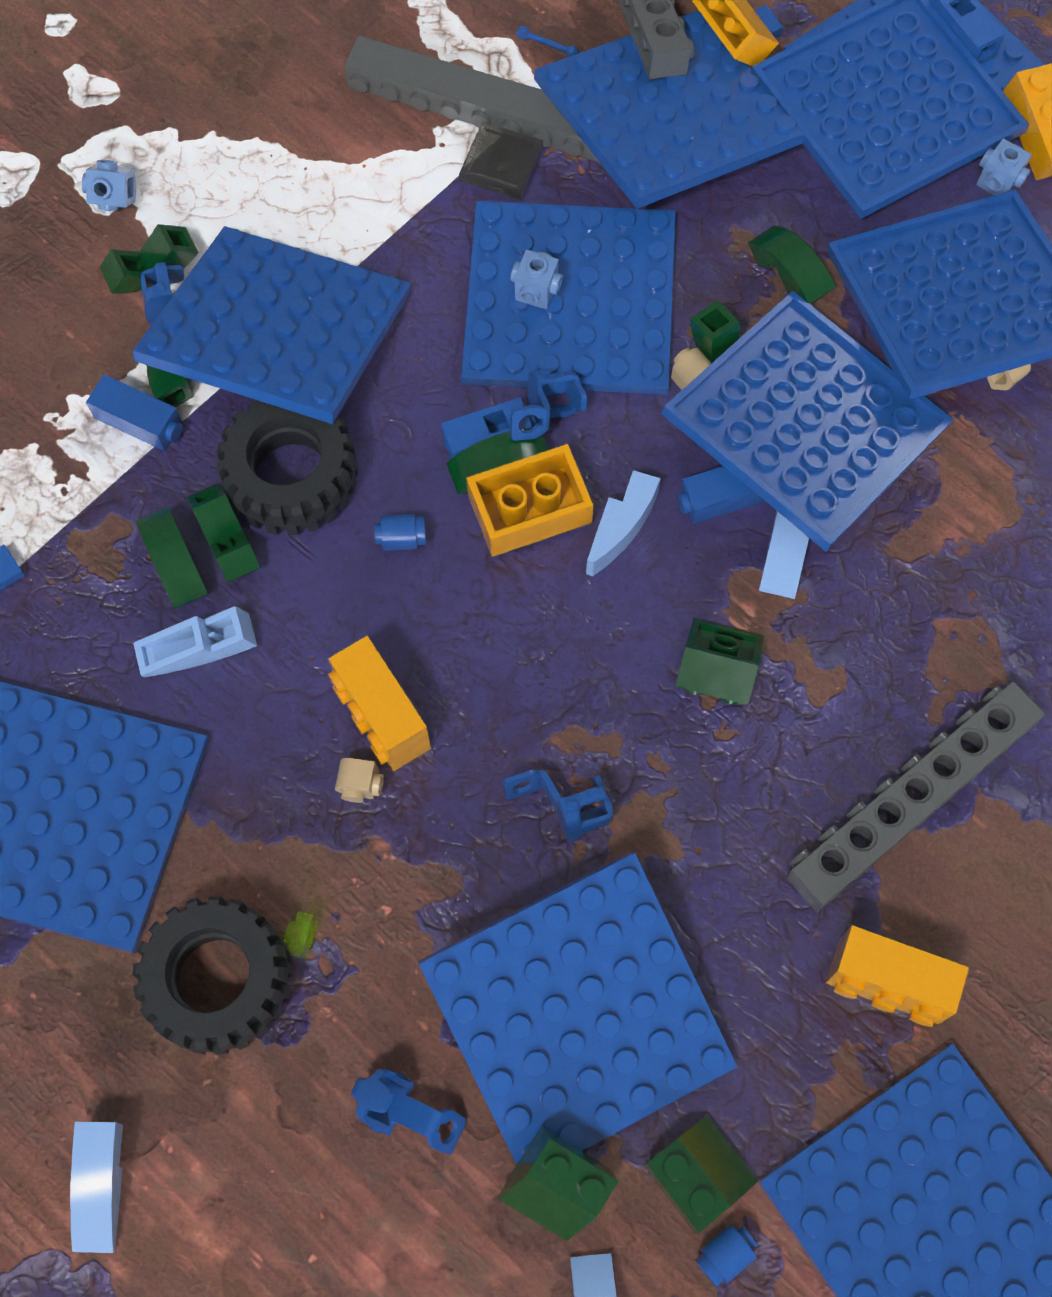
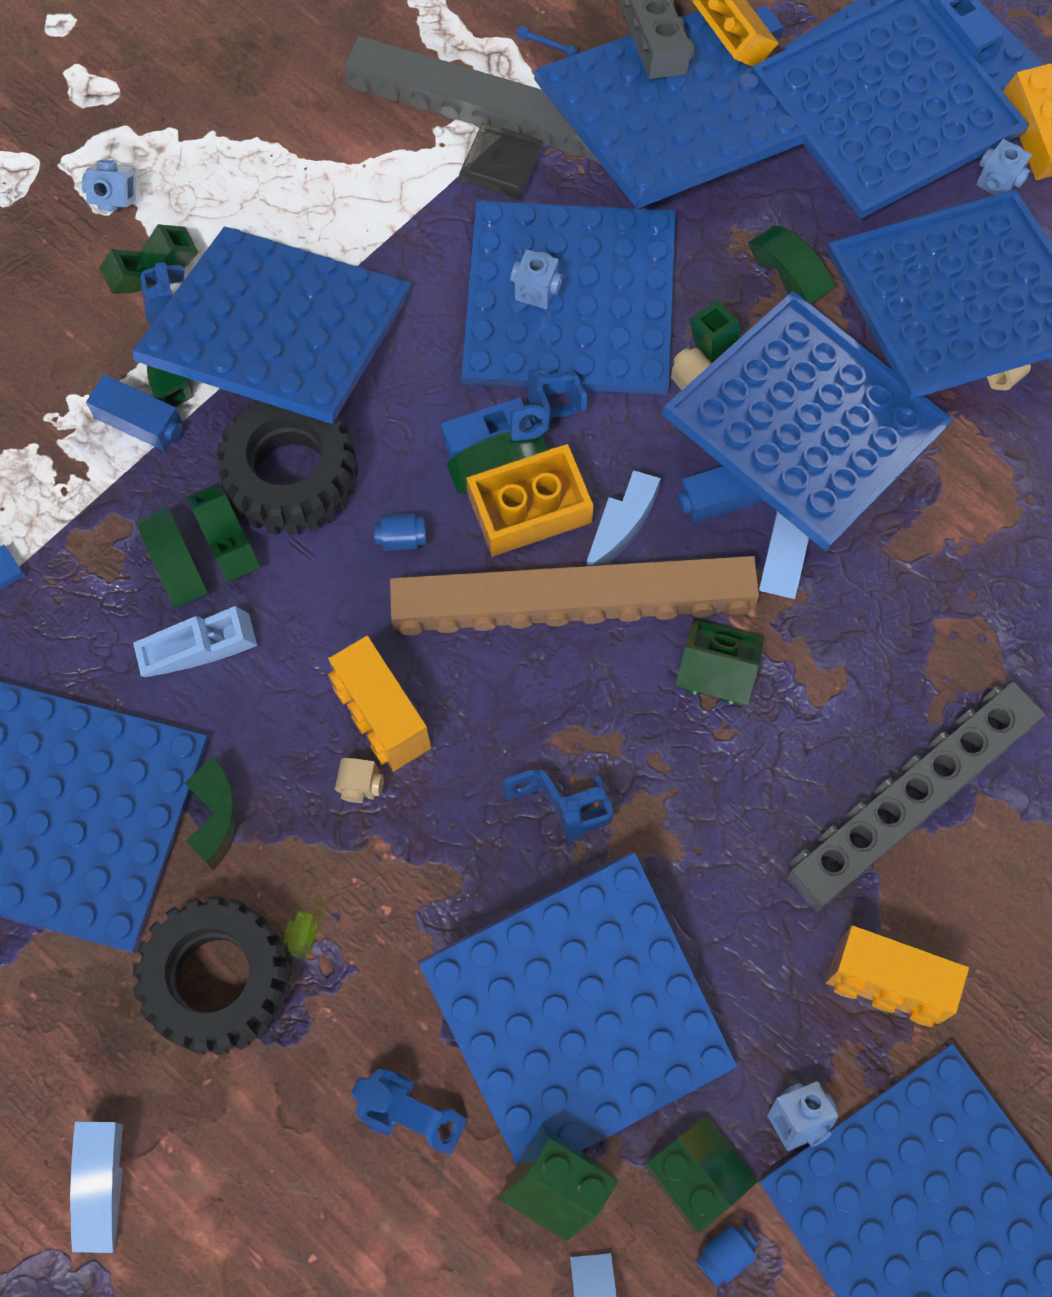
none -> dark green brick [185,757,238,870]
none -> medium nougat brick [390,556,759,635]
none -> medium blue brick [767,1081,839,1151]

